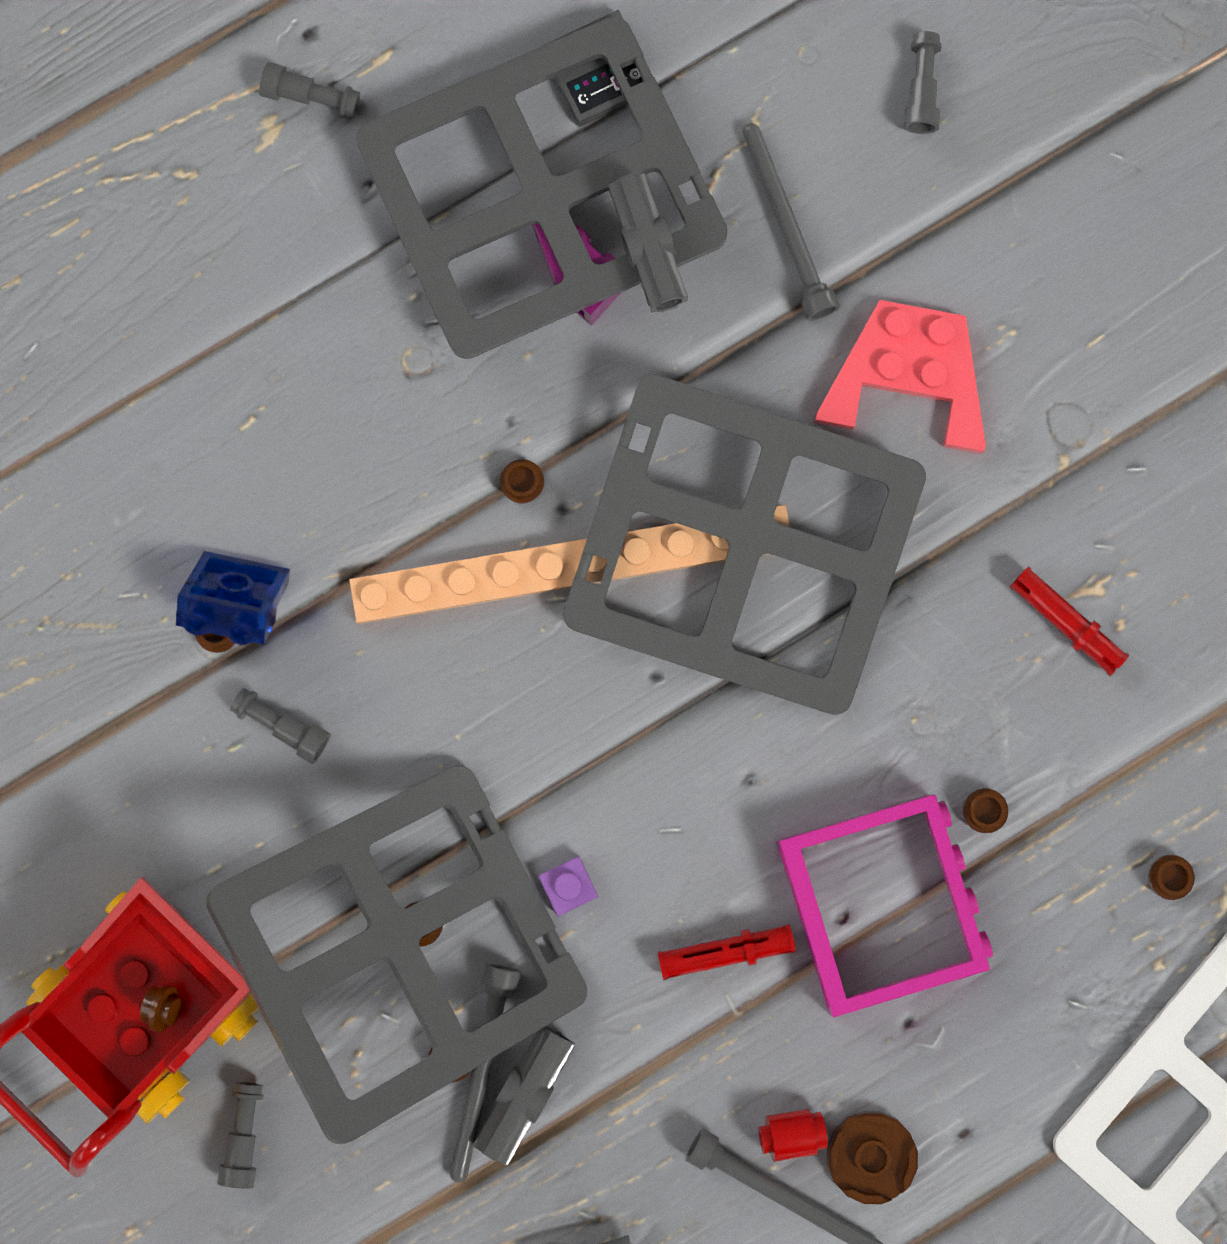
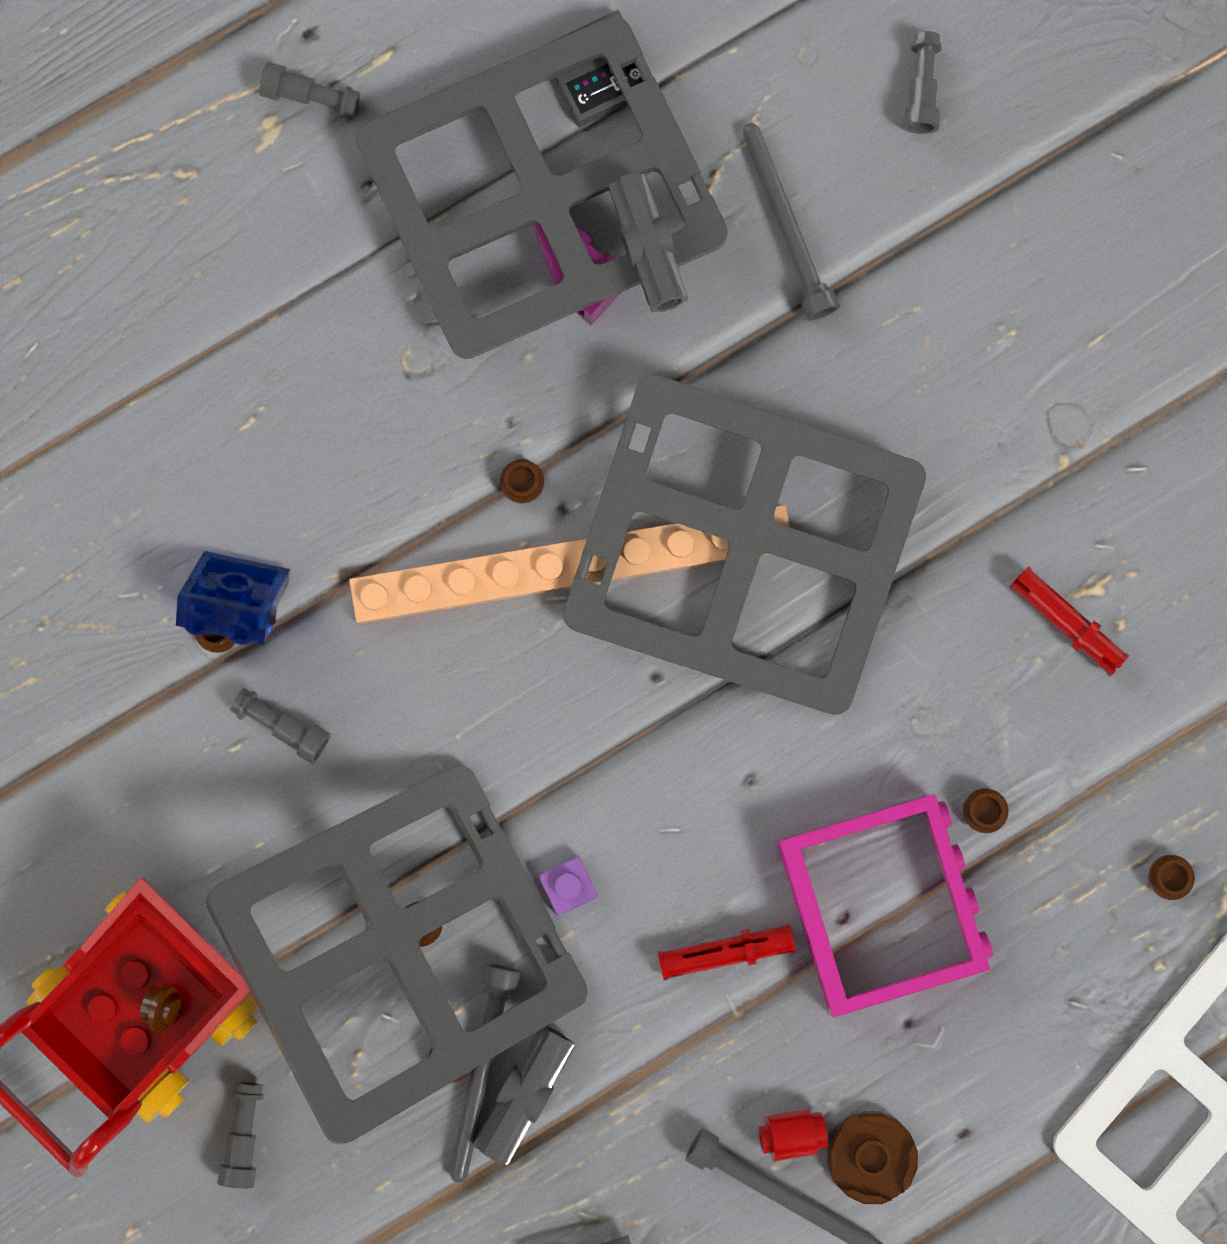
coral wing [814,300,986,454] -> none

